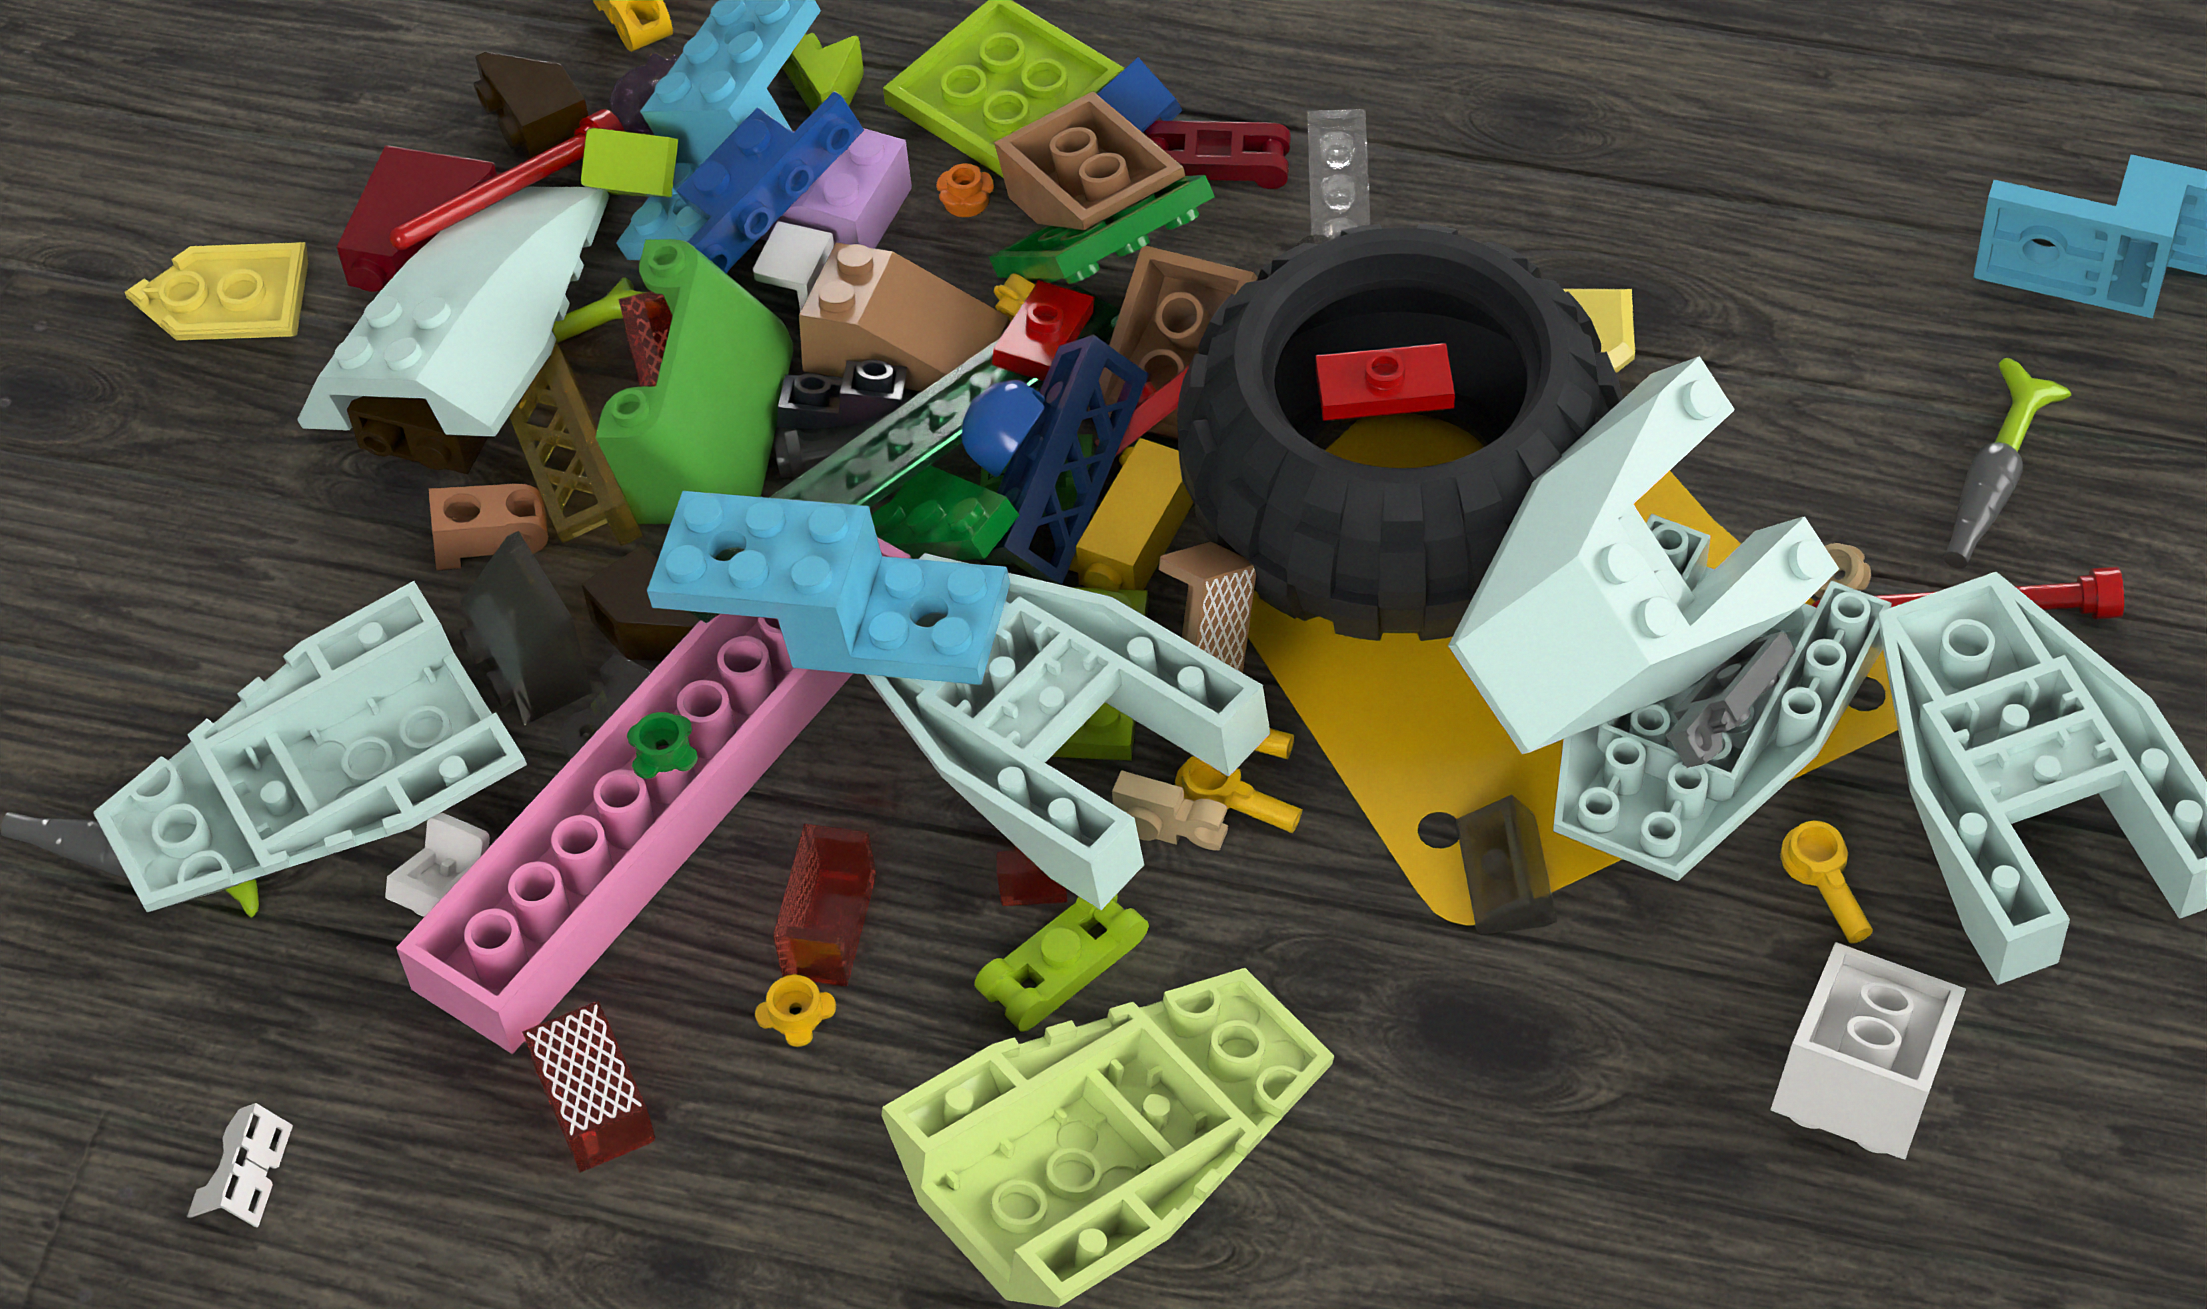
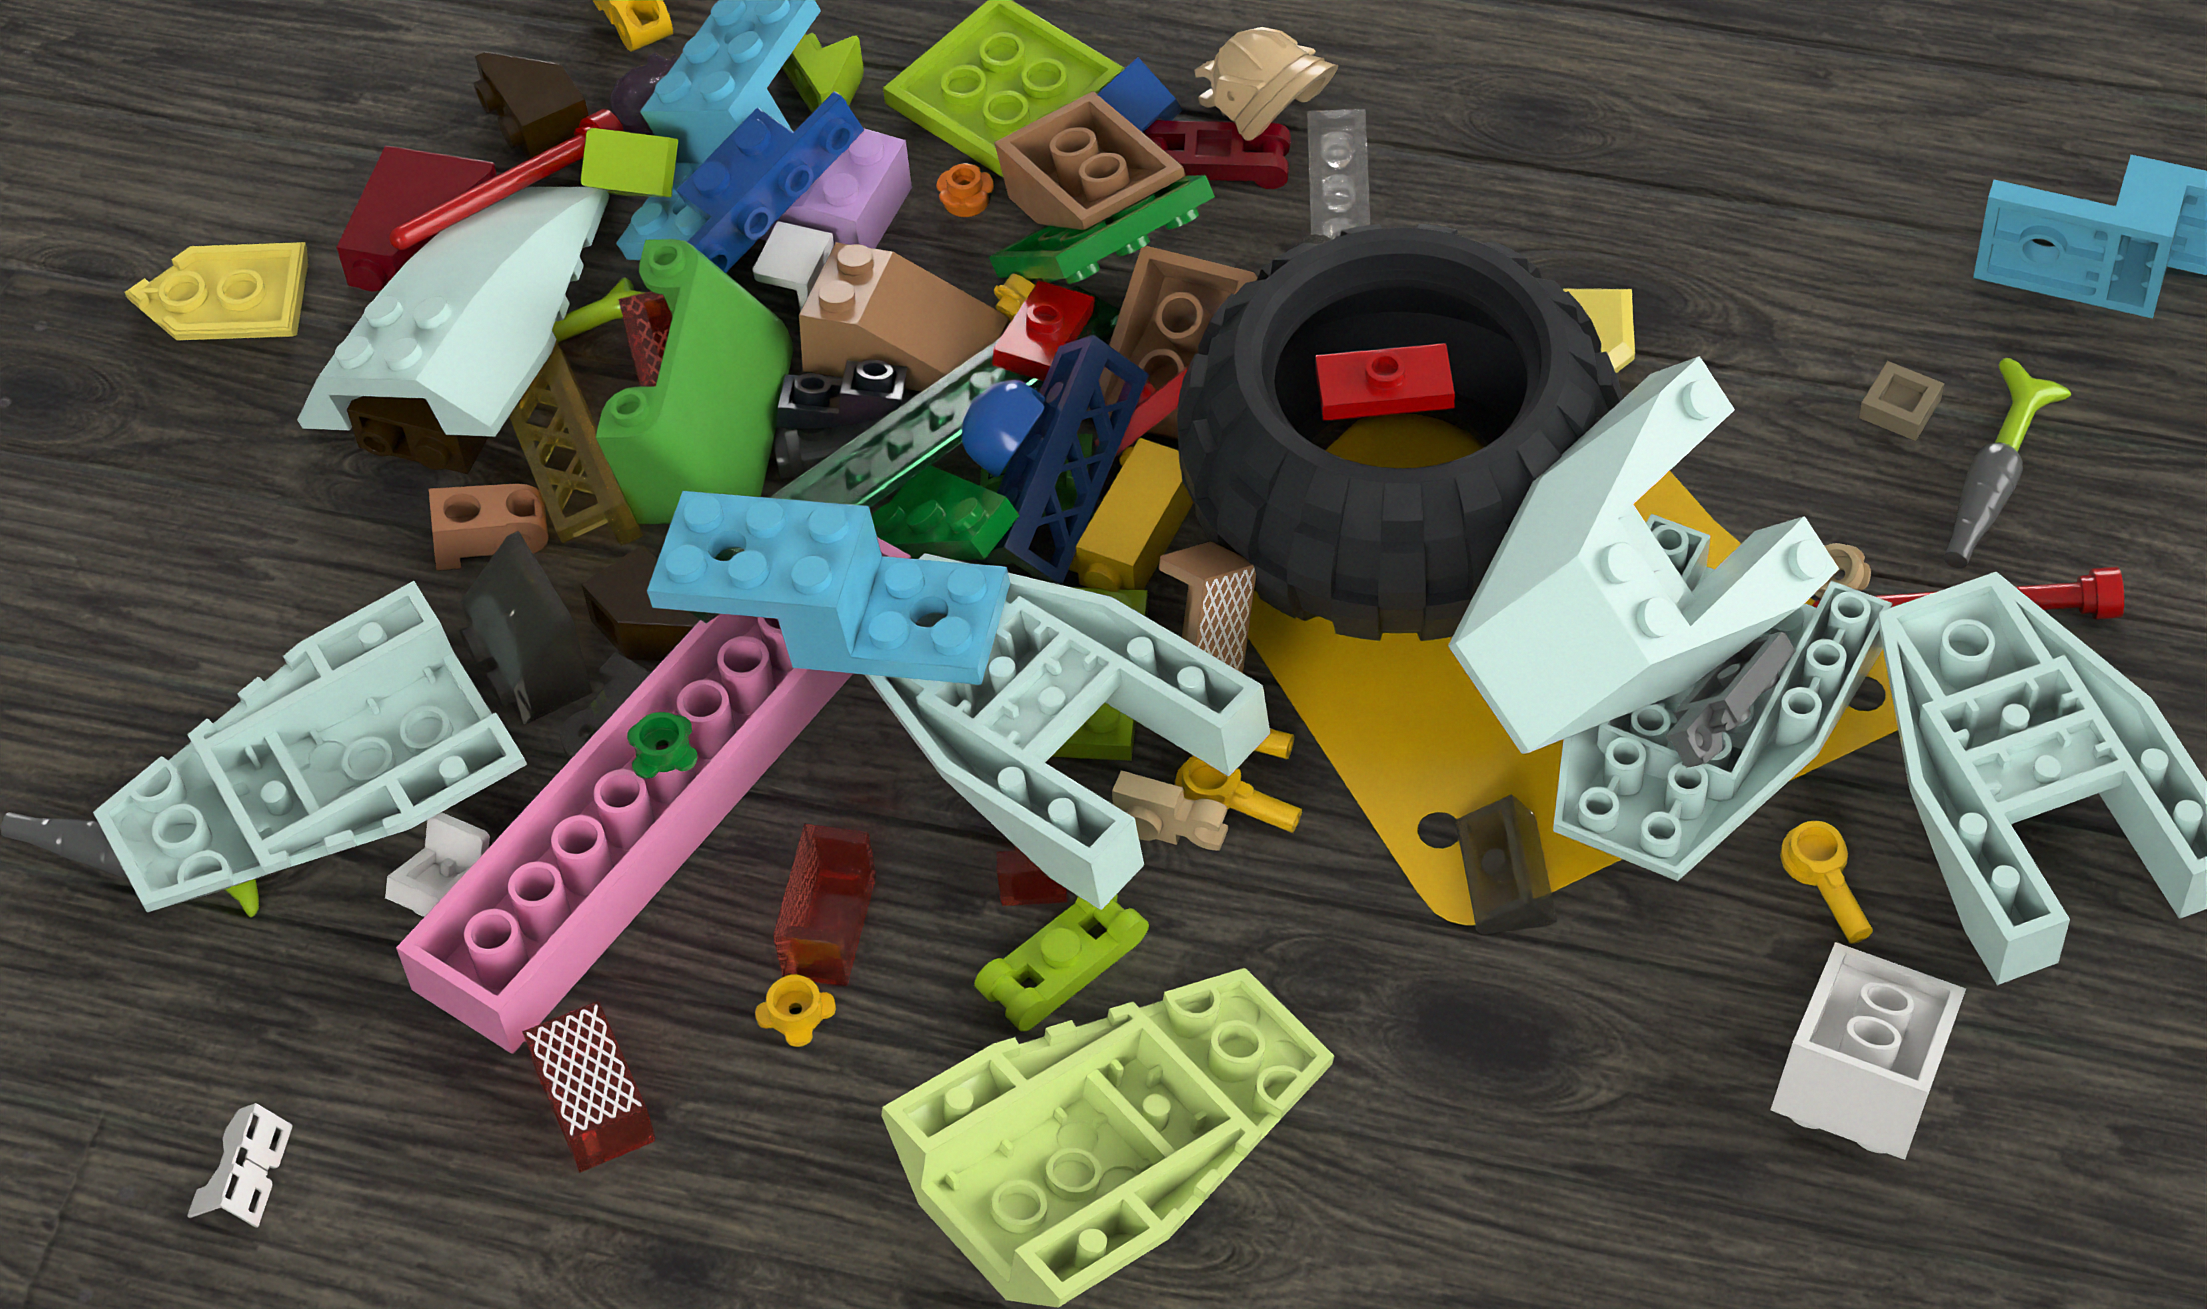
none -> tan helmet [1195,27,1338,141]
none -> dark tan plate [1859,361,1944,441]

